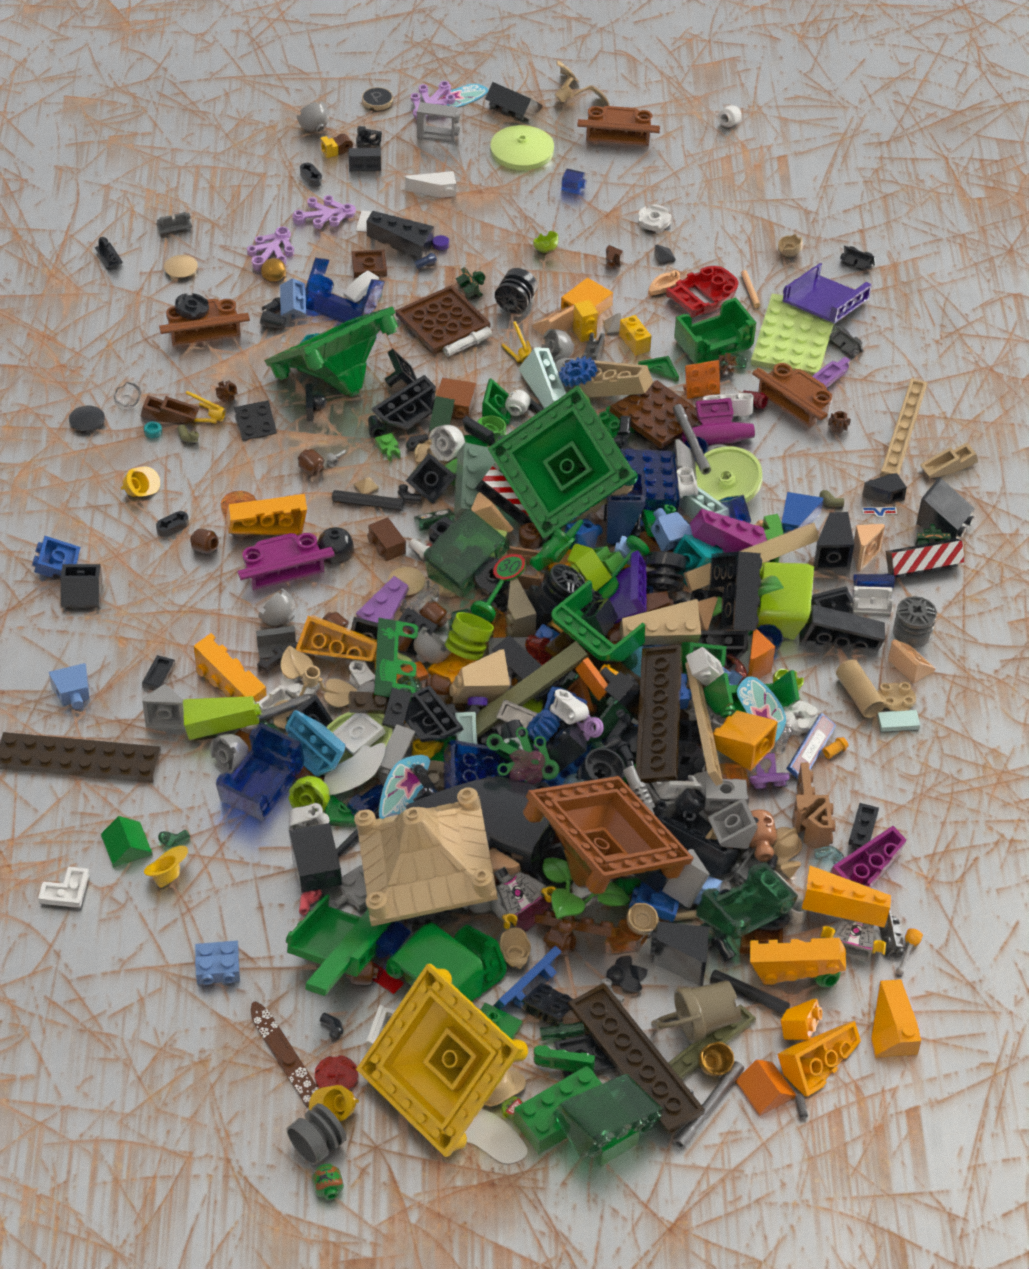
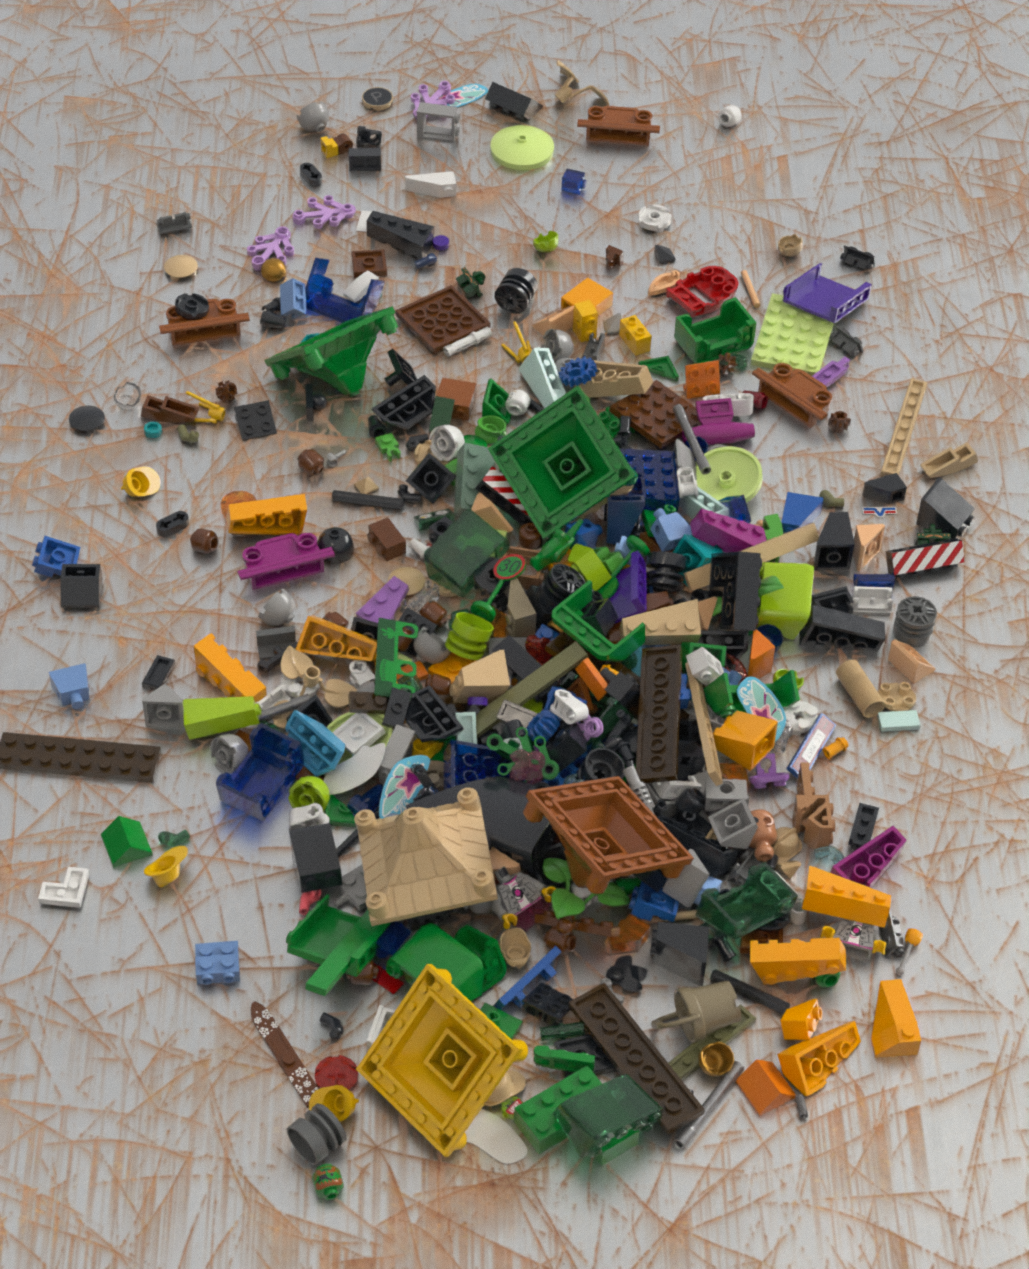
black hinge [95,237,123,268] -> none
black tile [462,416,496,446] -> none
tan hair [627,903,658,935] -> none

